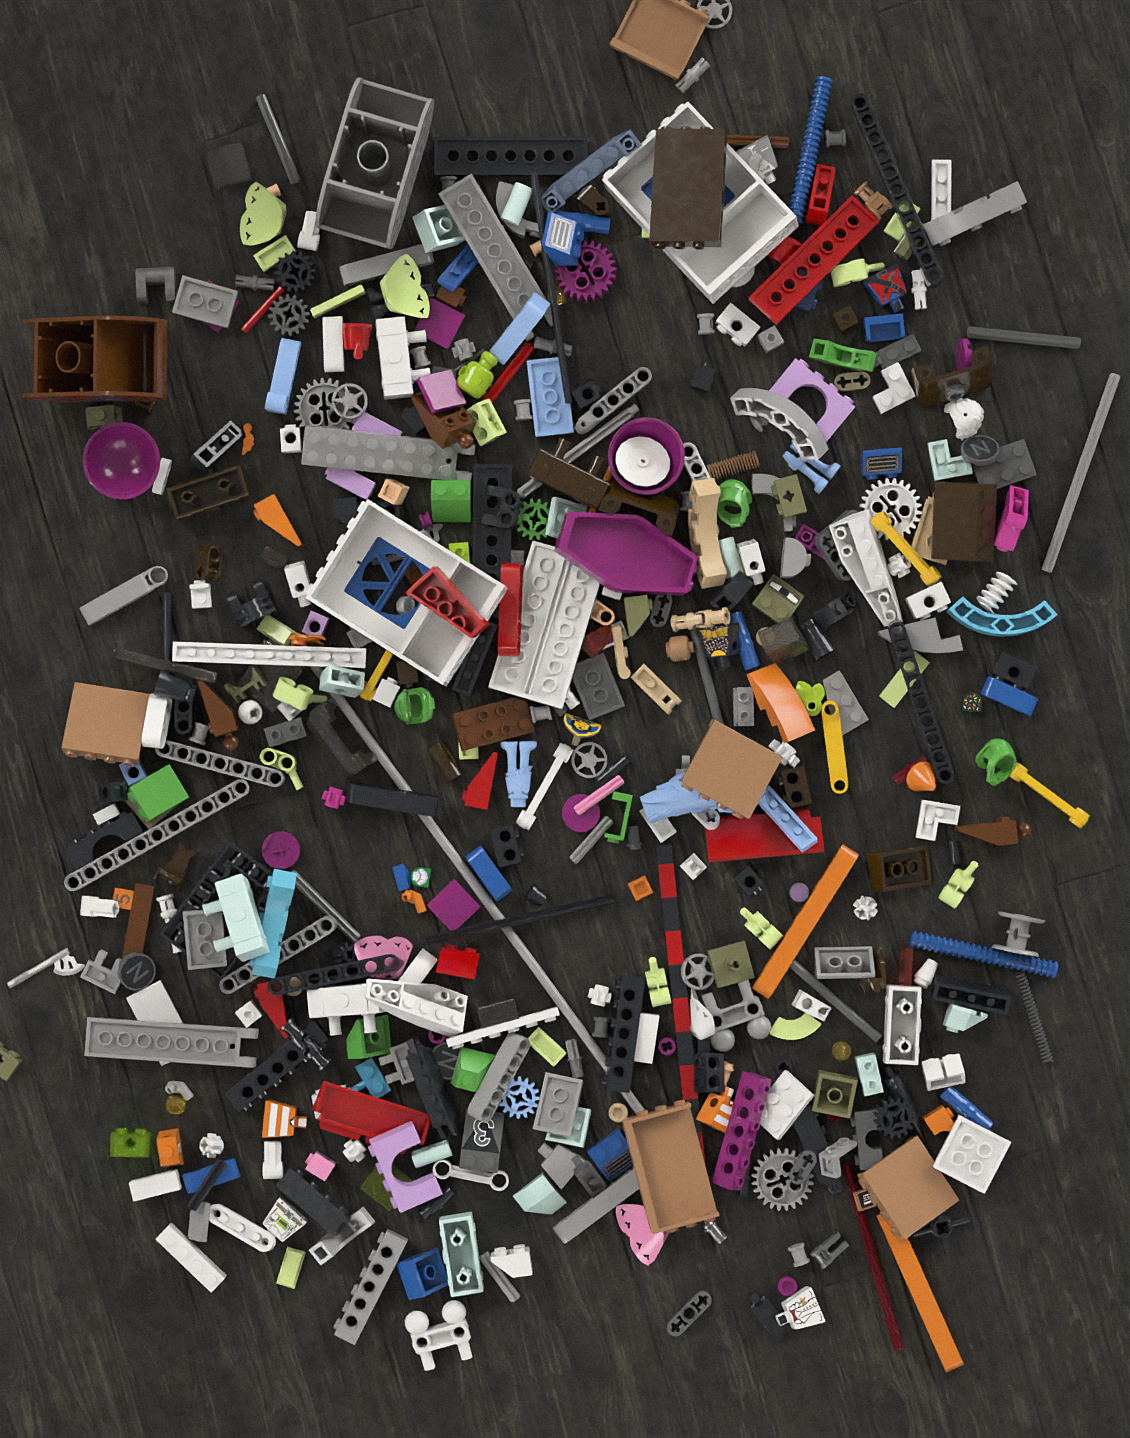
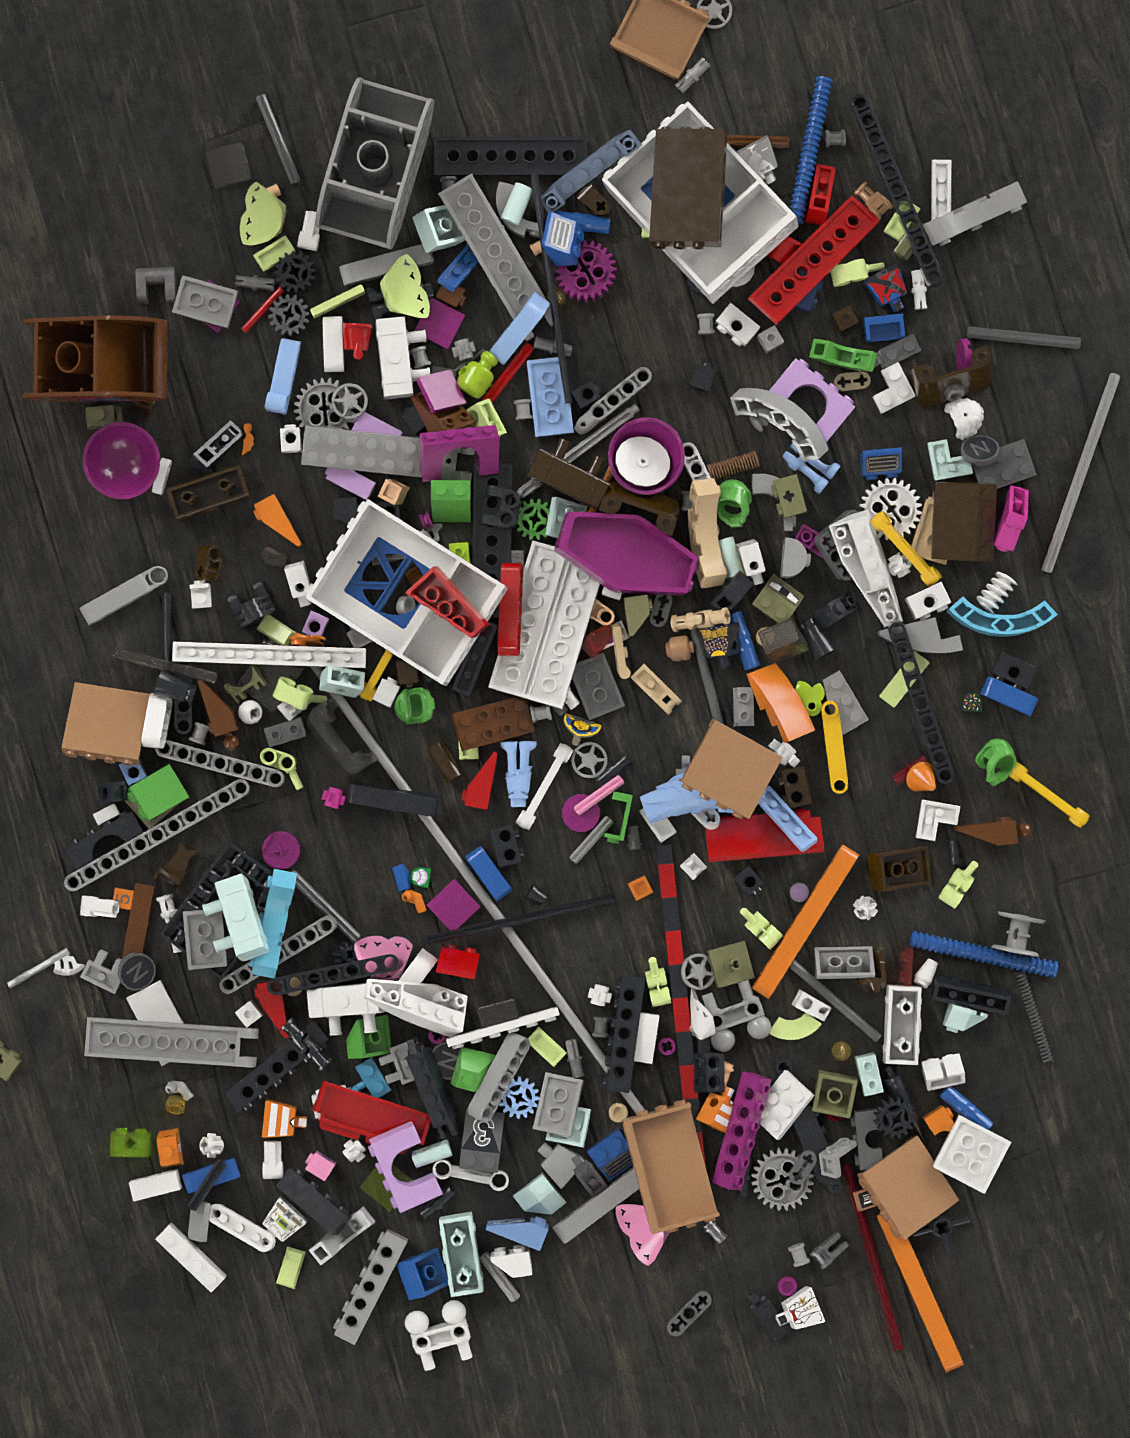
none -> magenta arch [419,425,500,482]
none -> medium blue slope [486,1216,549,1251]

